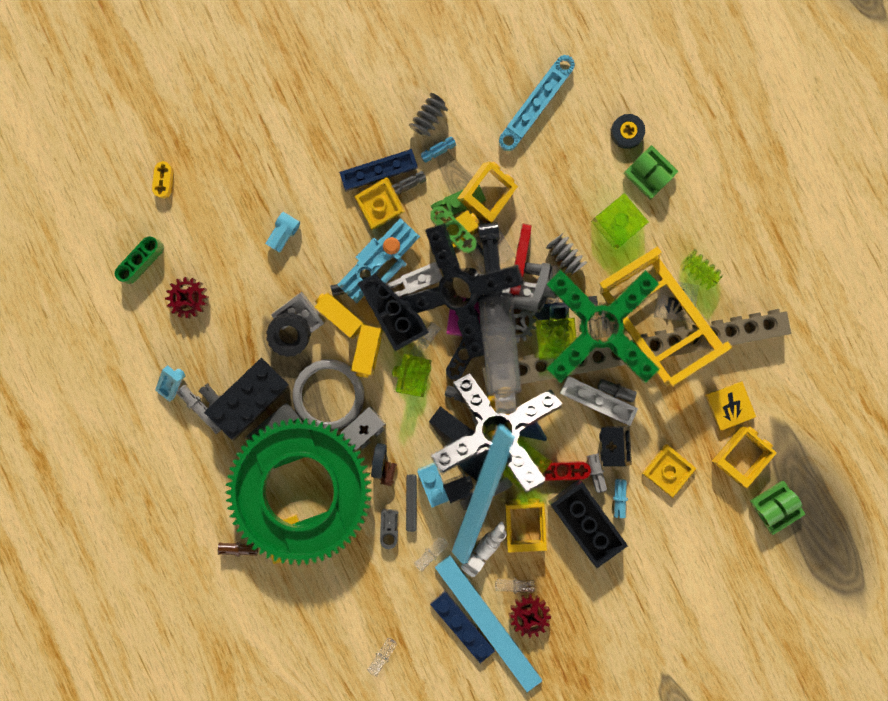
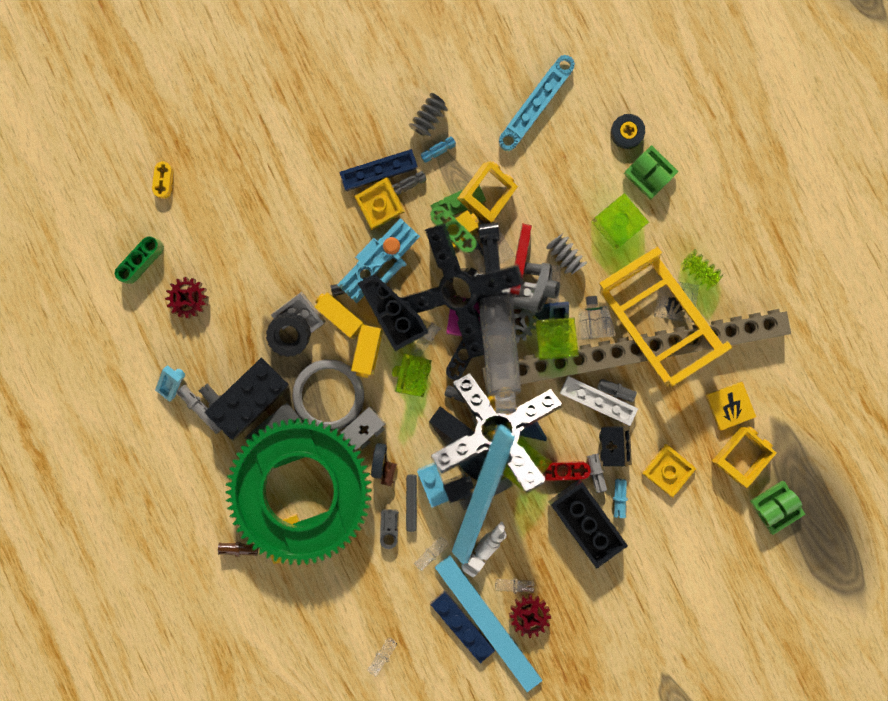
medium azure piece [265,212,300,253] -> none
white hinge [387,262,442,297] -> none
yellow window [505,498,547,553] -> none
green piece [546,270,660,383] -> none

